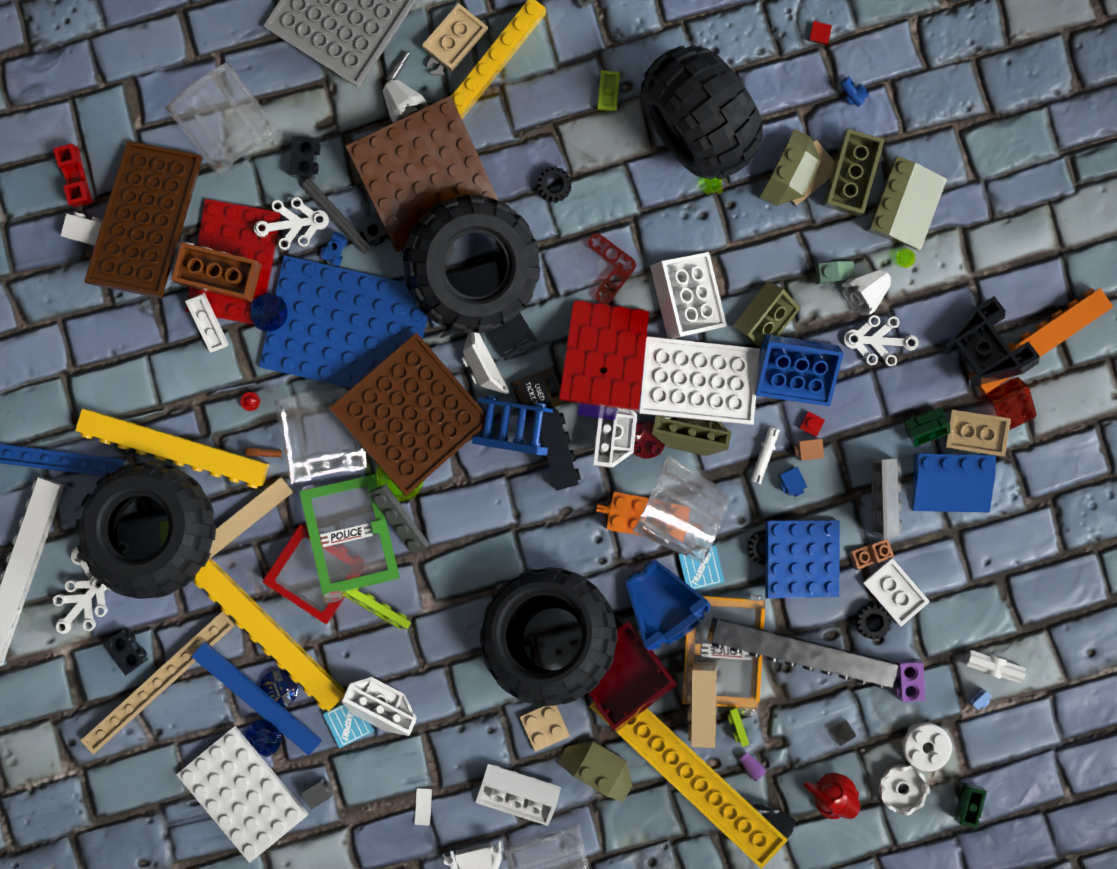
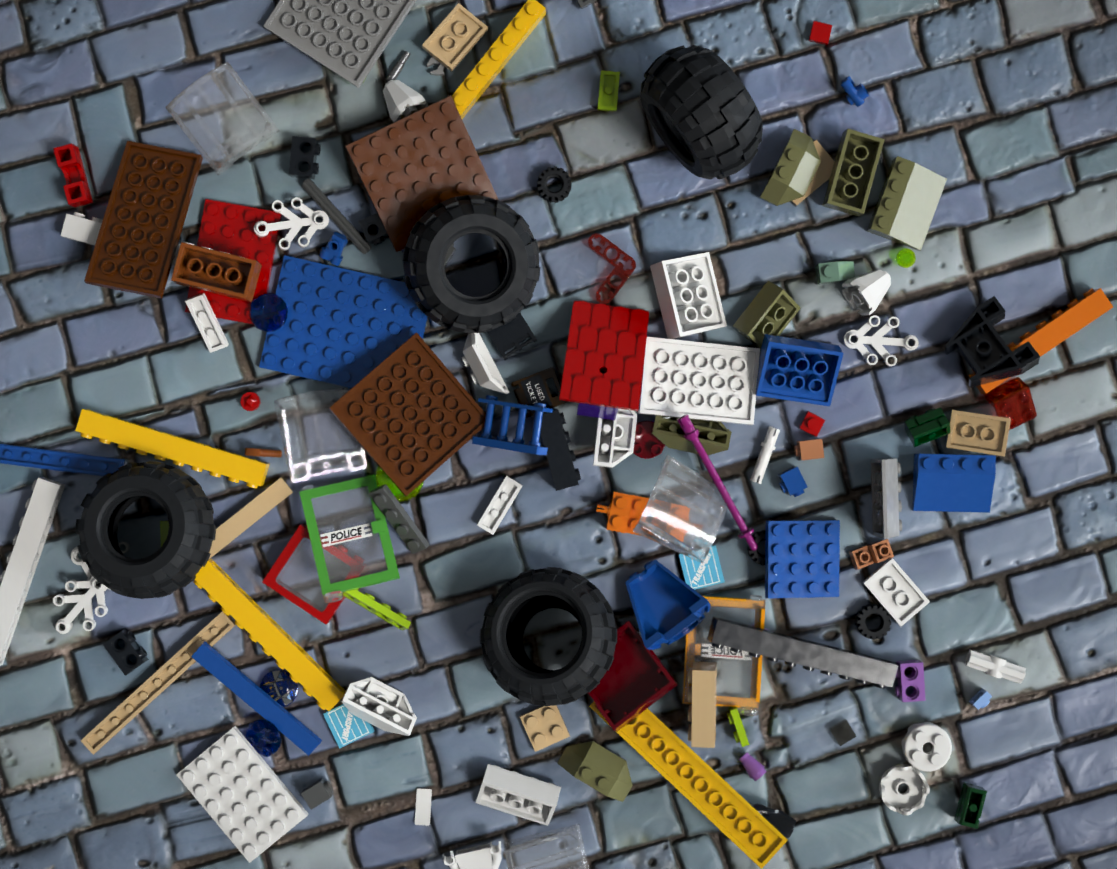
clear neon green plate [704,177,723,195] -> none
red helmet [803,773,860,819] -> none
none -> white plate [477,476,523,535]
none -> magenta bar [677,414,757,551]

